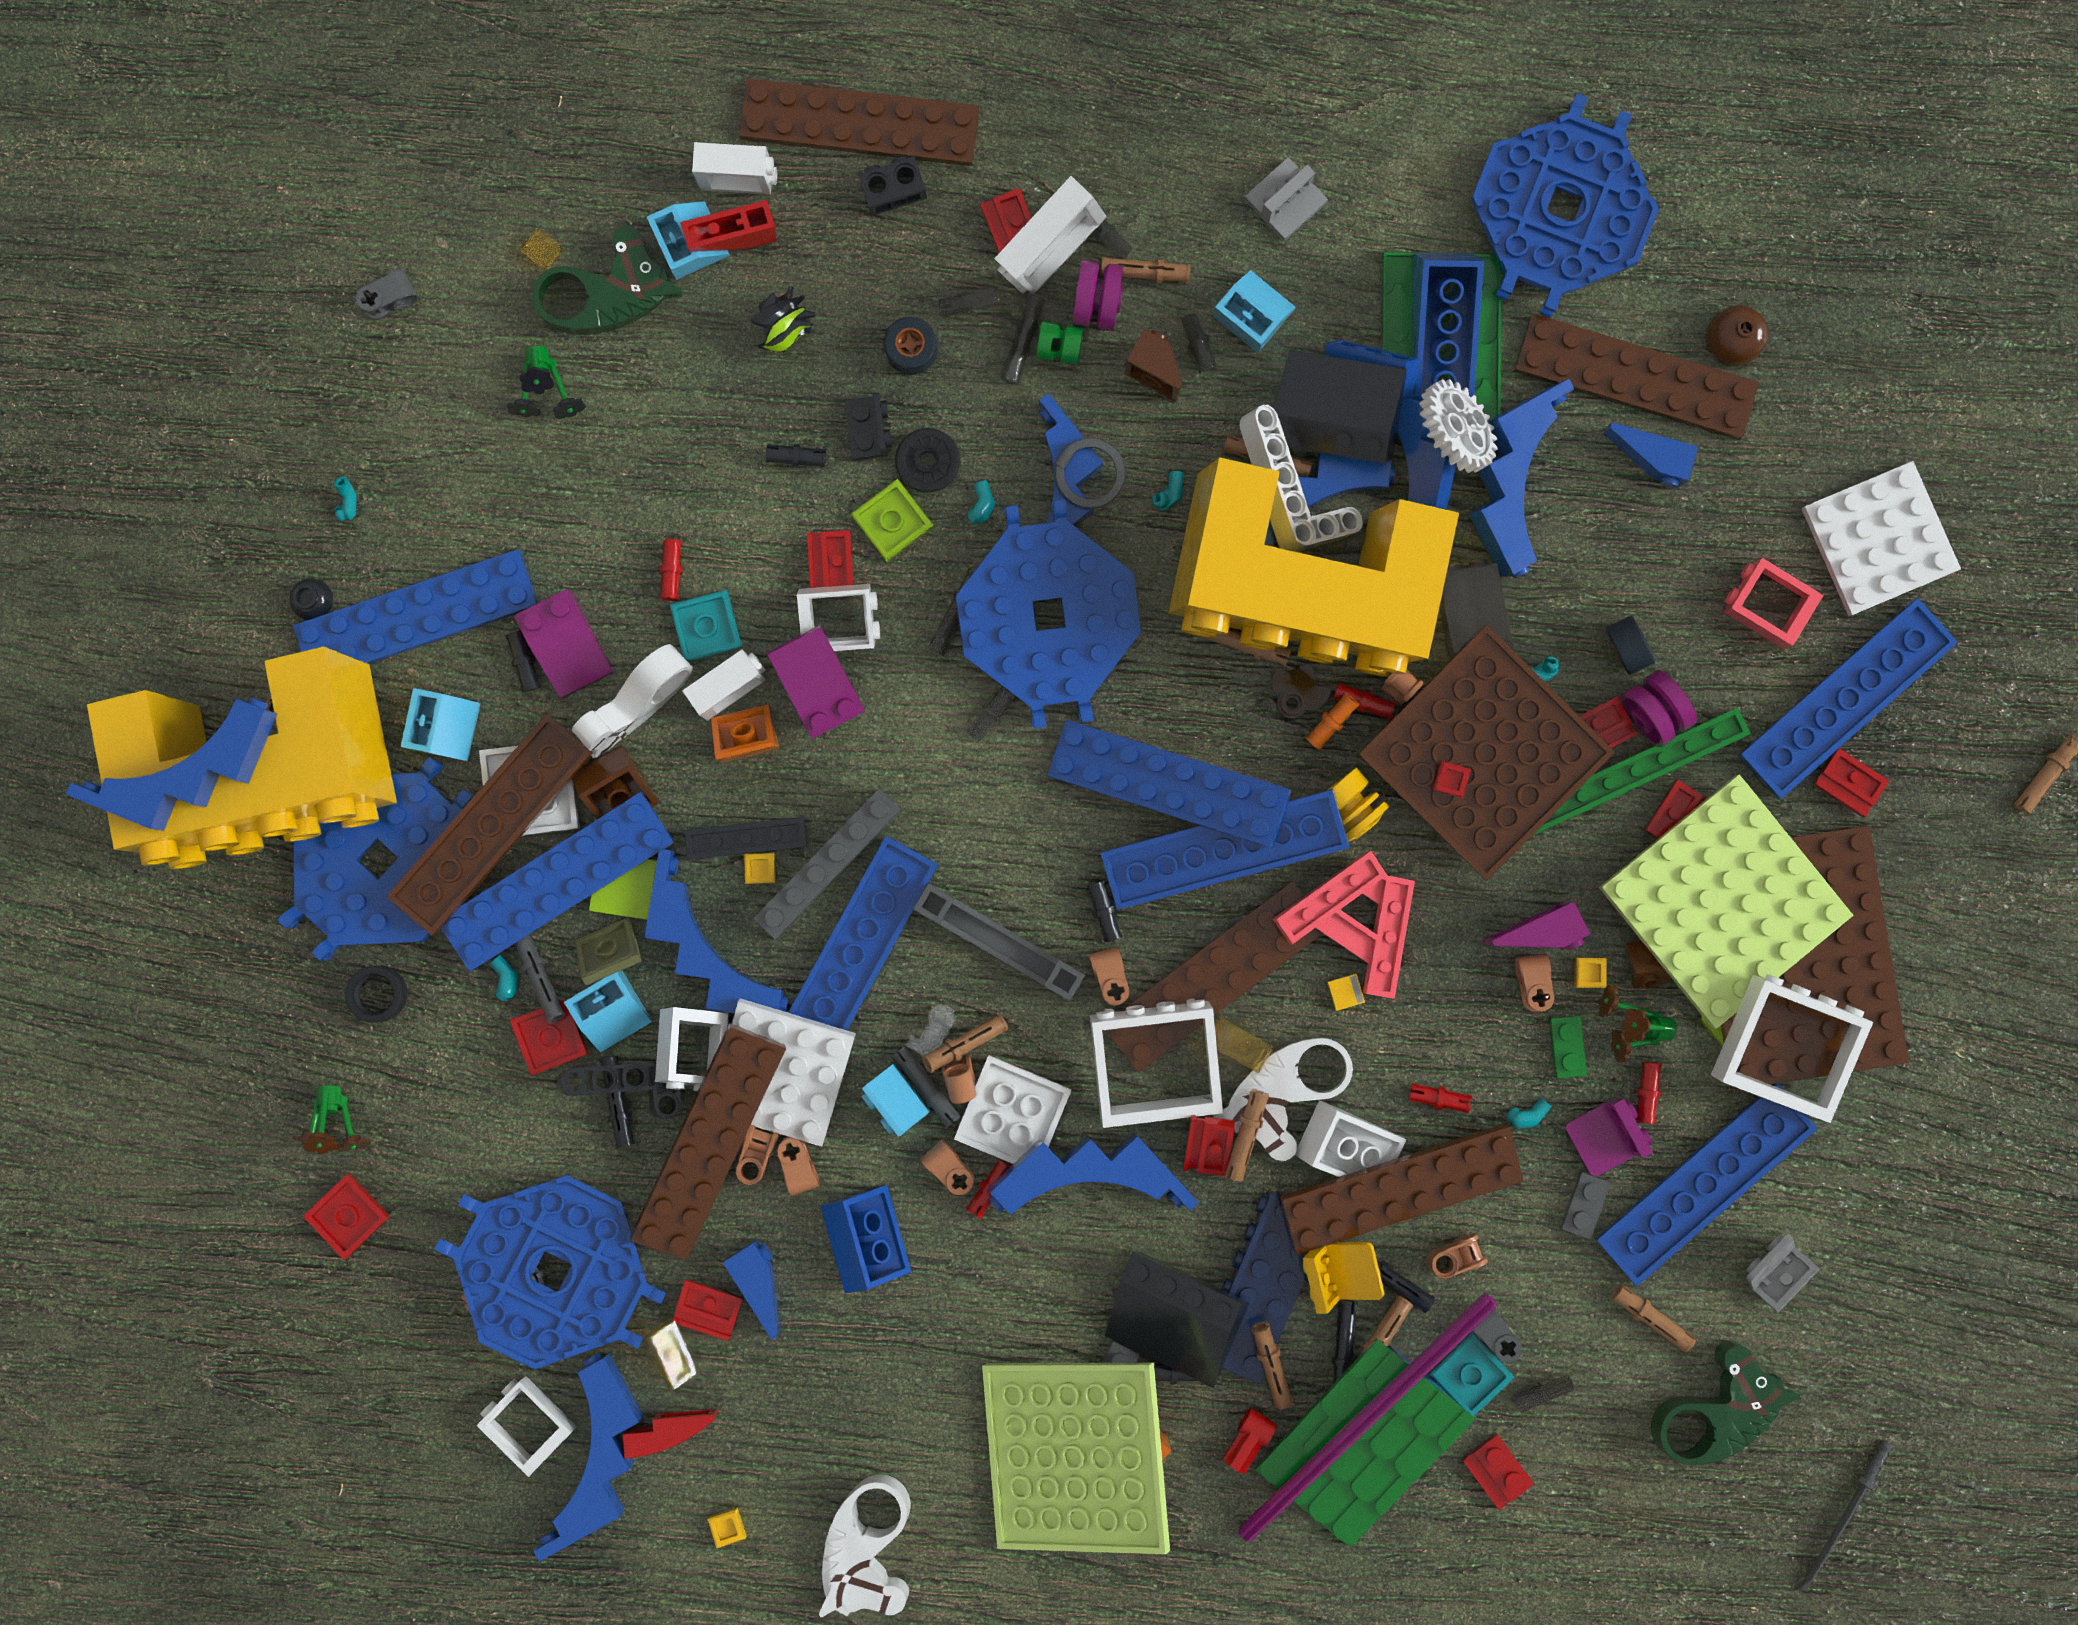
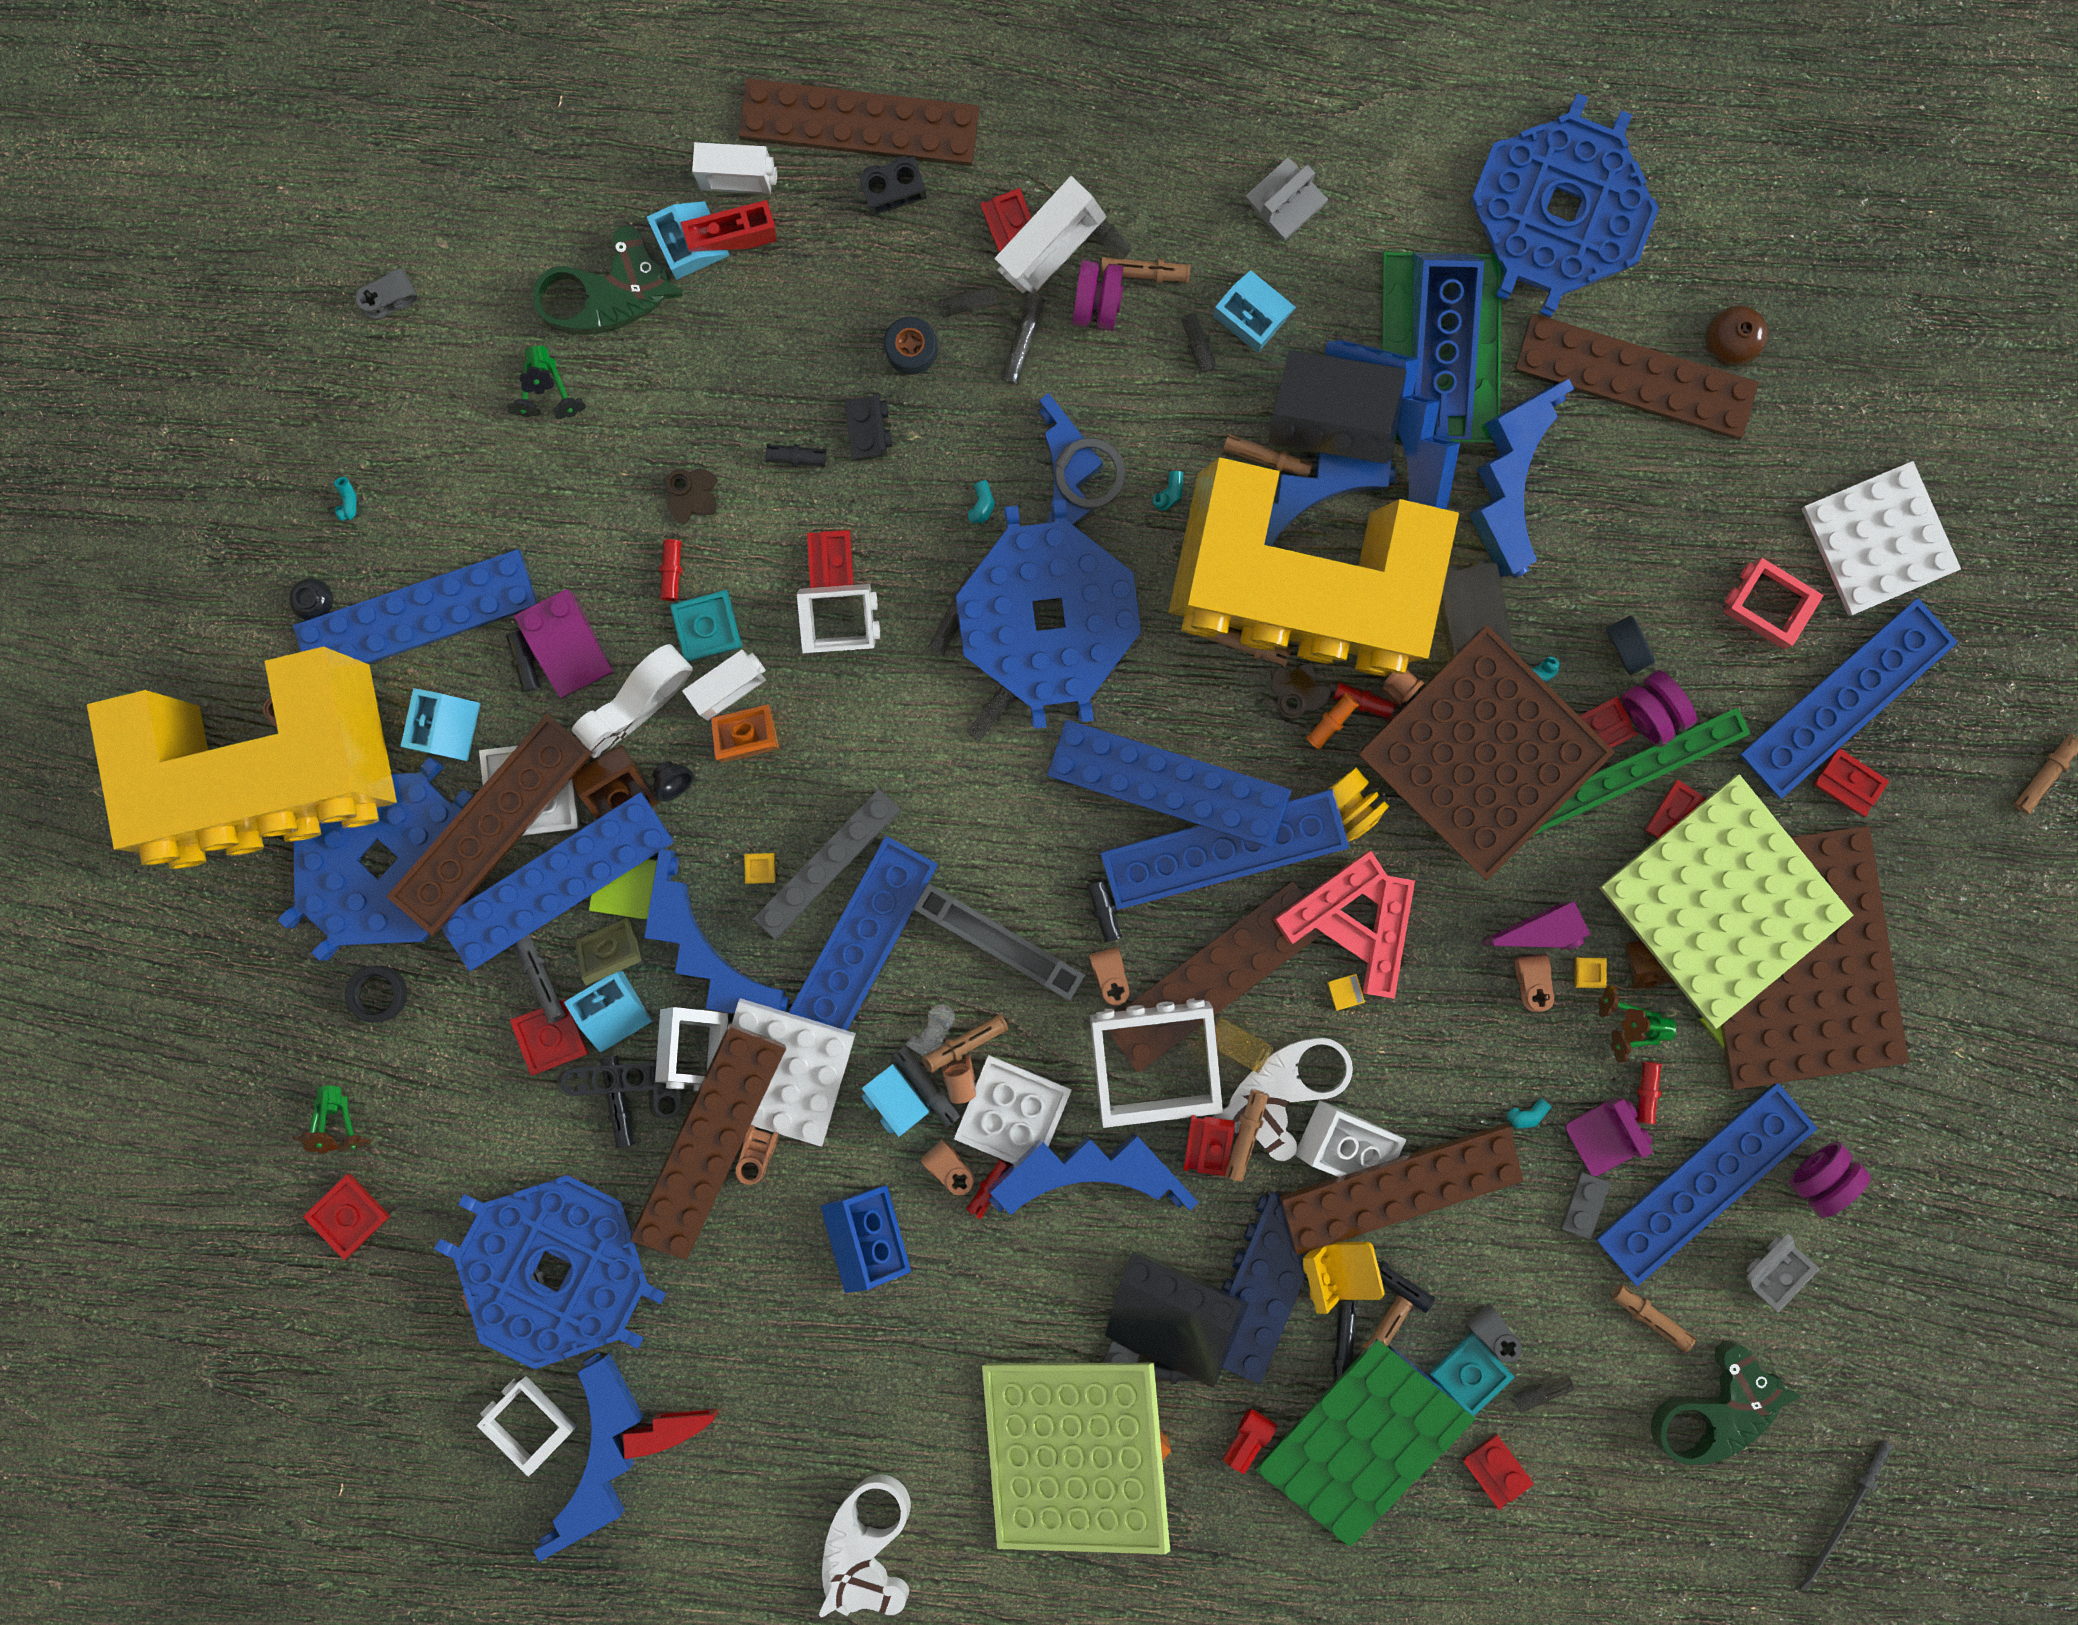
blue arch [66,697,277,831] -> none
teal arm [490,955,519,1001] -> none
clear yellow plate [520,228,563,271] -> none
clear yellow plate [645,1319,698,1389] -> none
red plate [672,1279,744,1341] -> none
black plate [685,817,808,860] -> none
yellow tile [707,1507,746,1548] -> none
blue slope [723,1239,780,1340] -> none
black hair [751,286,815,353] -> none
magenta slope [767,625,865,739] -> none
nougat piece [777,1136,820,1196] -> none
lime tile [851,479,934,562] -> none
black wheel [895,428,960,492] -> none
green wheel [1036,321,1084,366] -> none
reddish brown slope [1125,329,1182,402] -> none
magenta axle [1238,1293,1496,1542] -> none
white beam [1239,405,1363,552] -> none
medium nougat pin [1251,1321,1293,1409] -> none
red pin [1408,1082,1472,1114] -> none
white gear [1420,379,1498,473] -> none
nougat piece [1426,1233,1488,1279] -> none
red tile [1432,760,1471,798] -> none
green plate [1548,1015,1587,1079] -> none
blue slope [1603,422,1698,488] -> none
white window [1711,974,1873,1123] -> none
none -> black piece [653,761,694,802]
none -> dark brown plate [665,469,718,525]
none -> magenta wheel [1789,1141,1871,1218]

